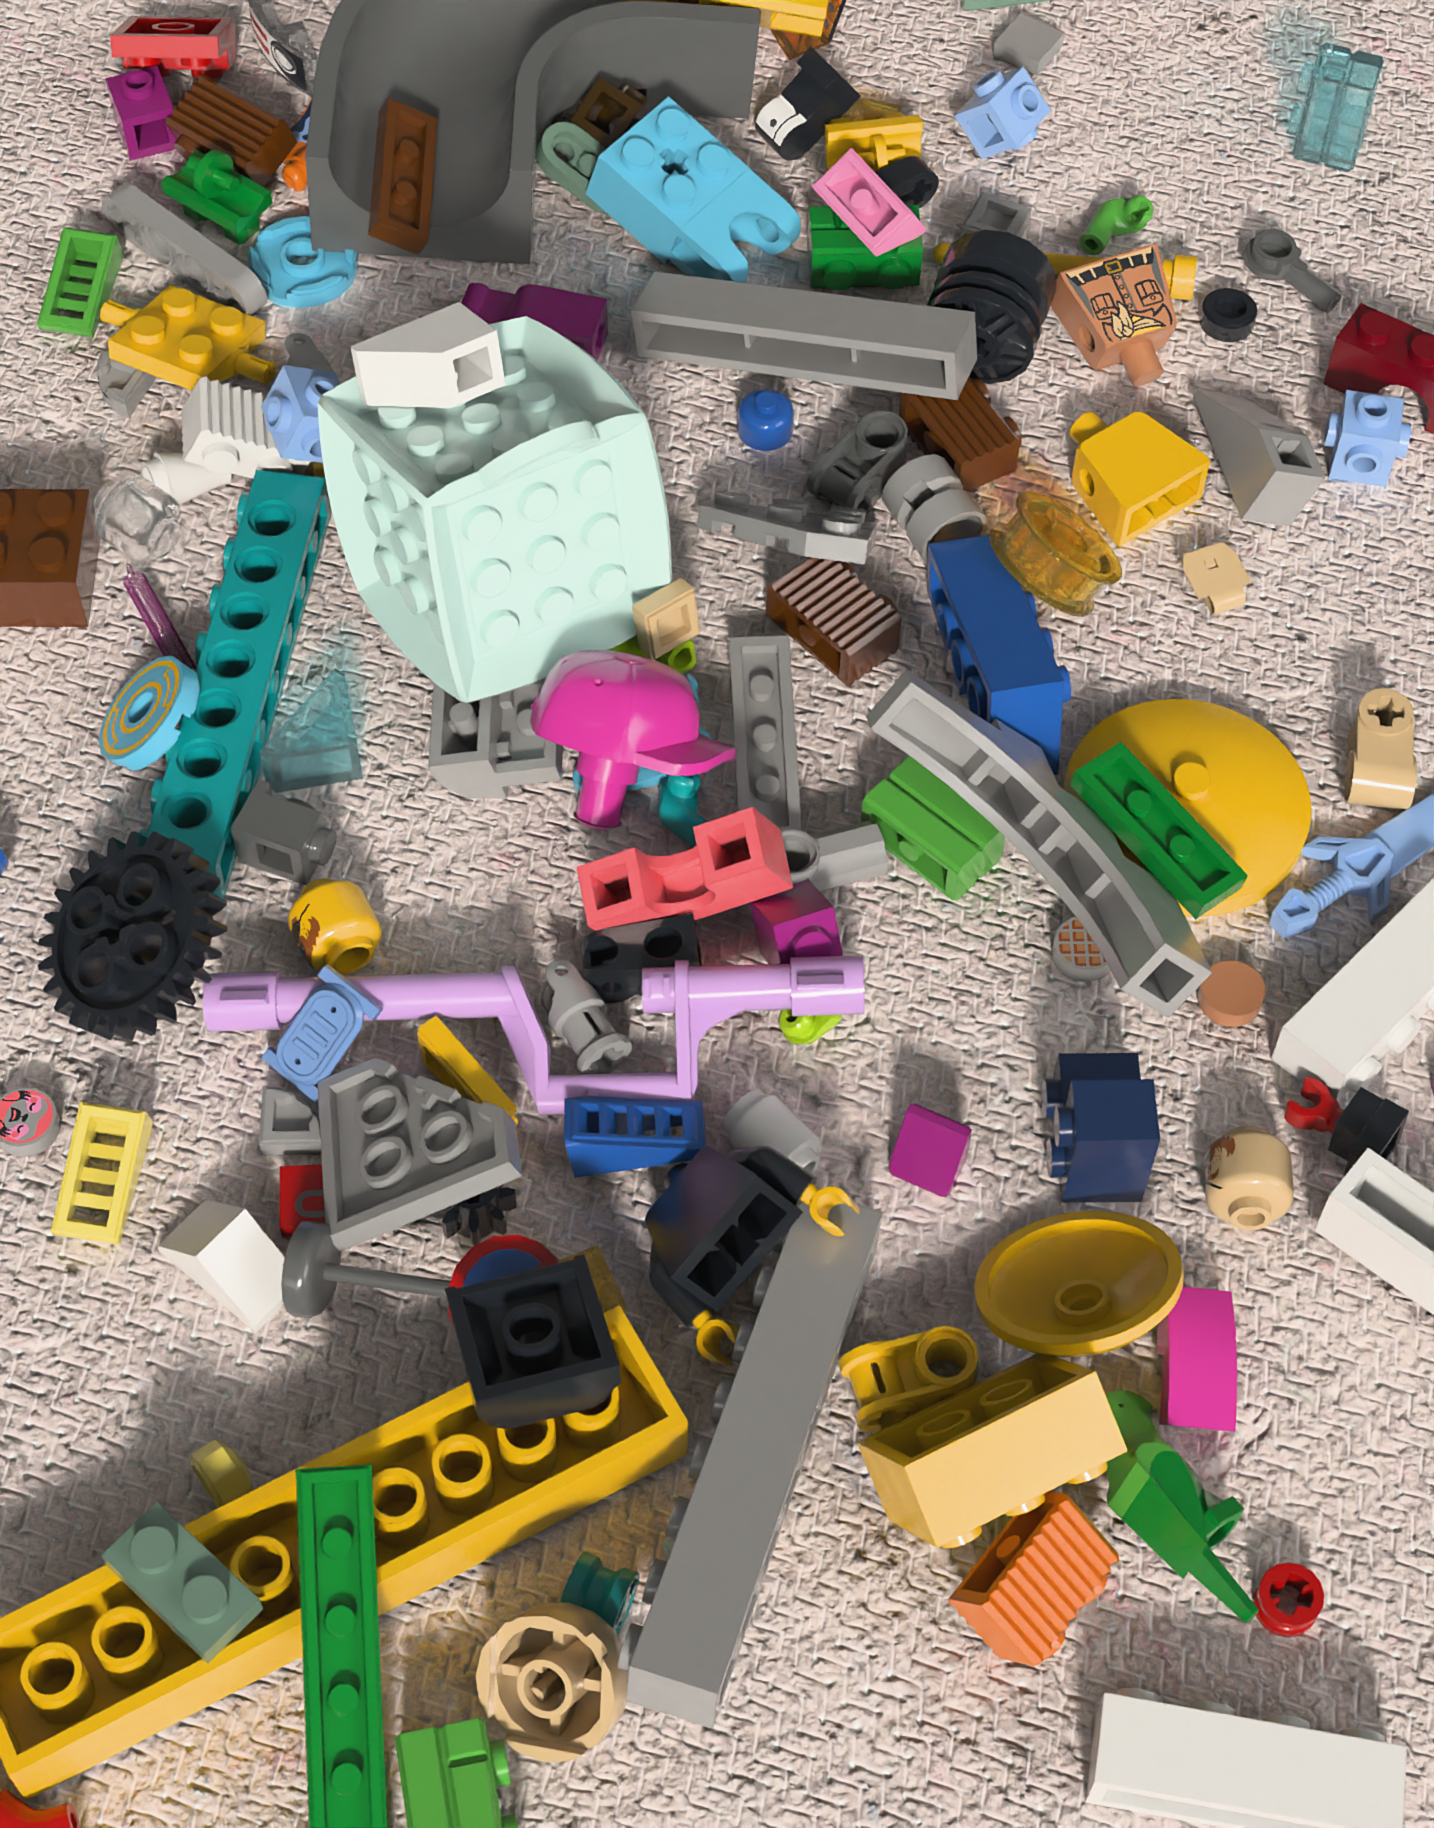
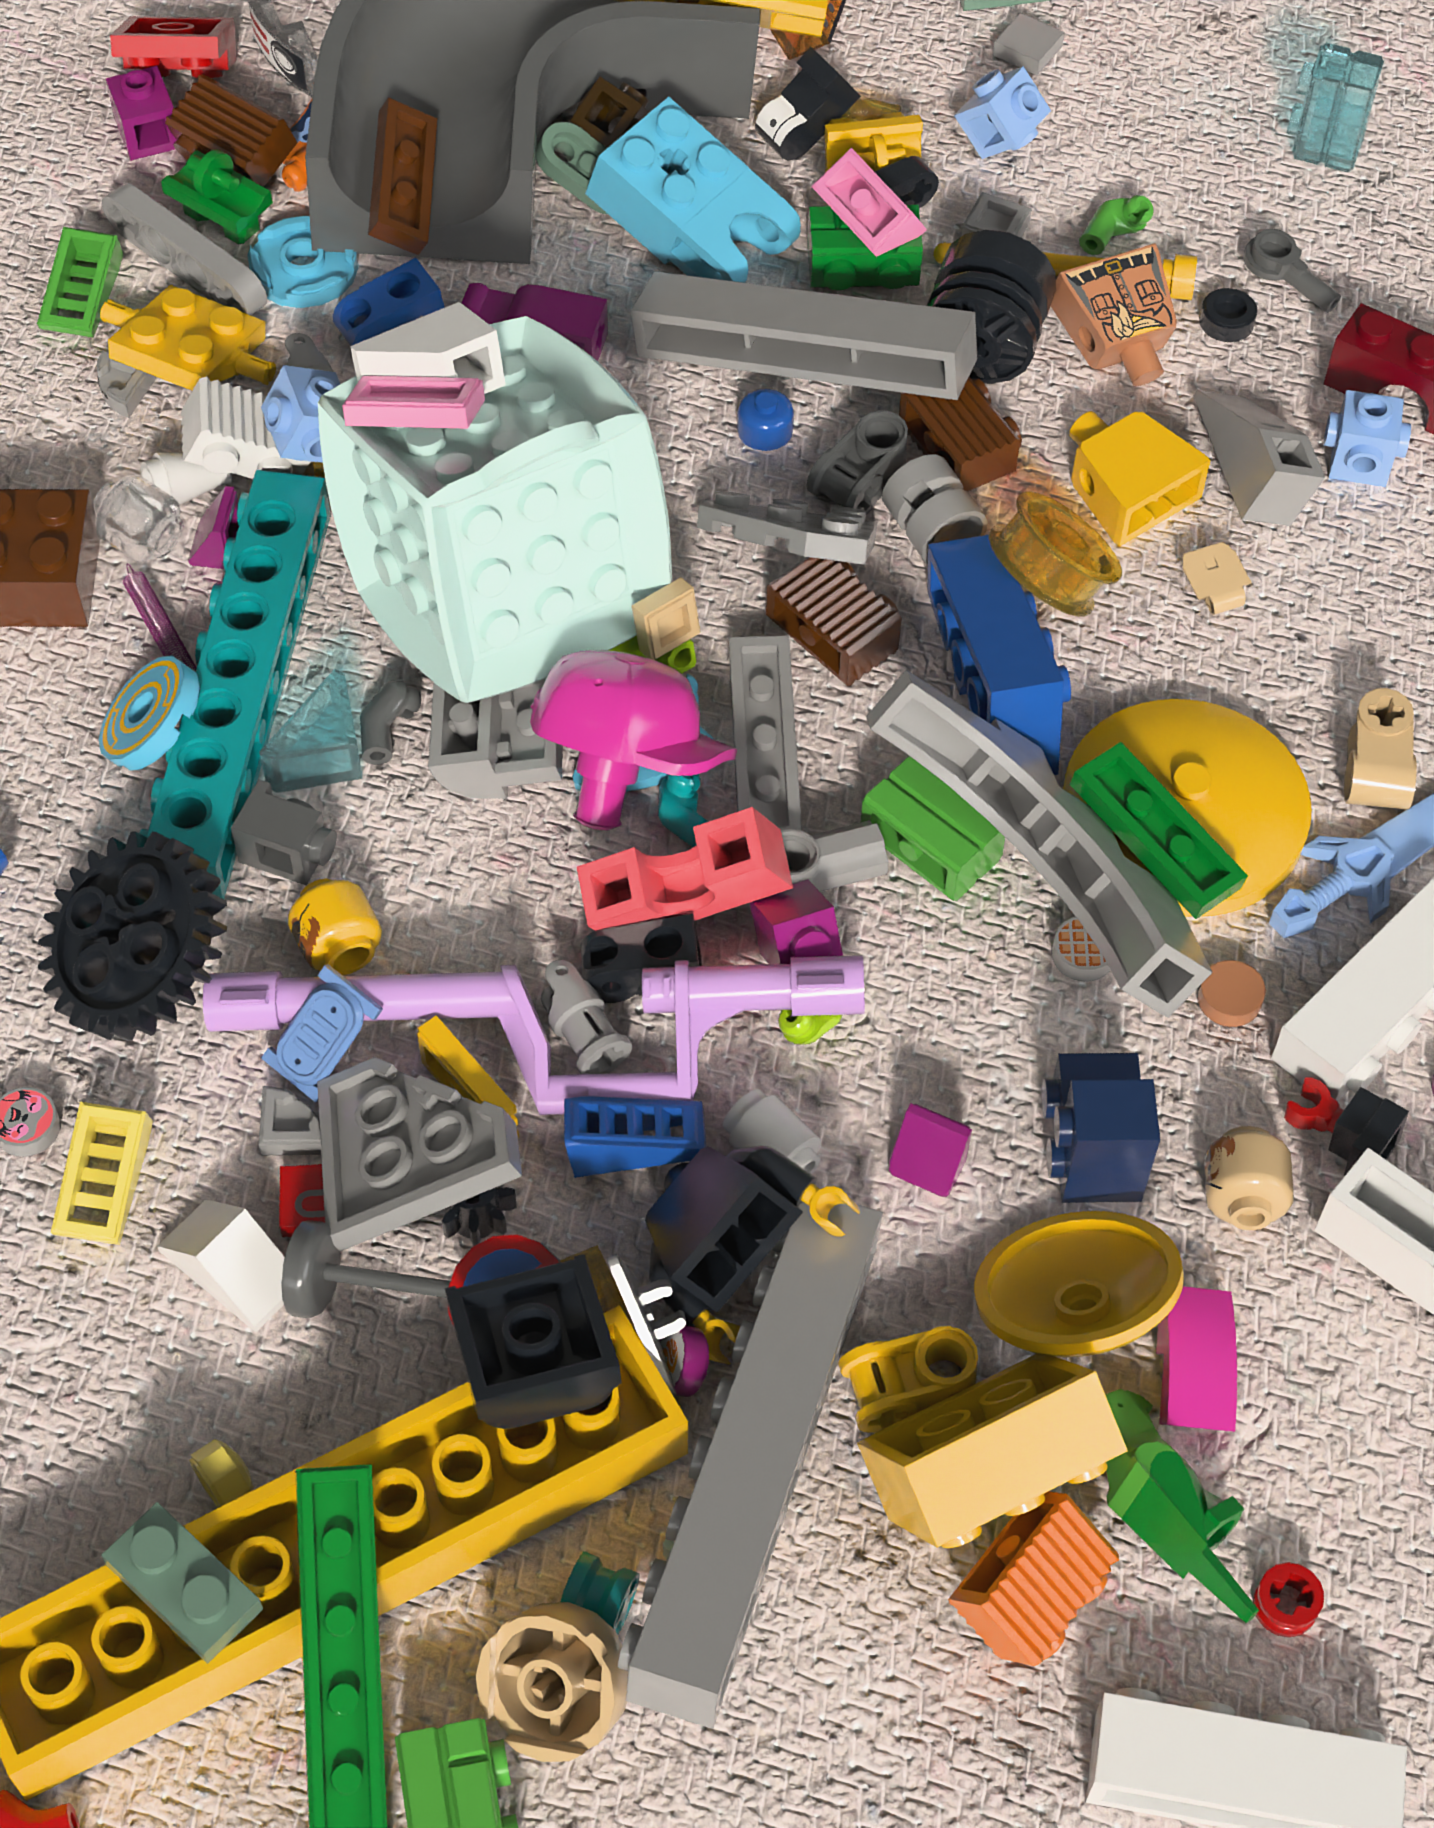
none -> magenta slope [188,486,239,569]
none -> blue leg [333,257,445,346]
none -> bright pink tile [342,376,485,429]
none -> dark grey arm [360,680,421,765]
none -> piece [607,1254,686,1395]
none -> magenta tile [660,1326,709,1397]

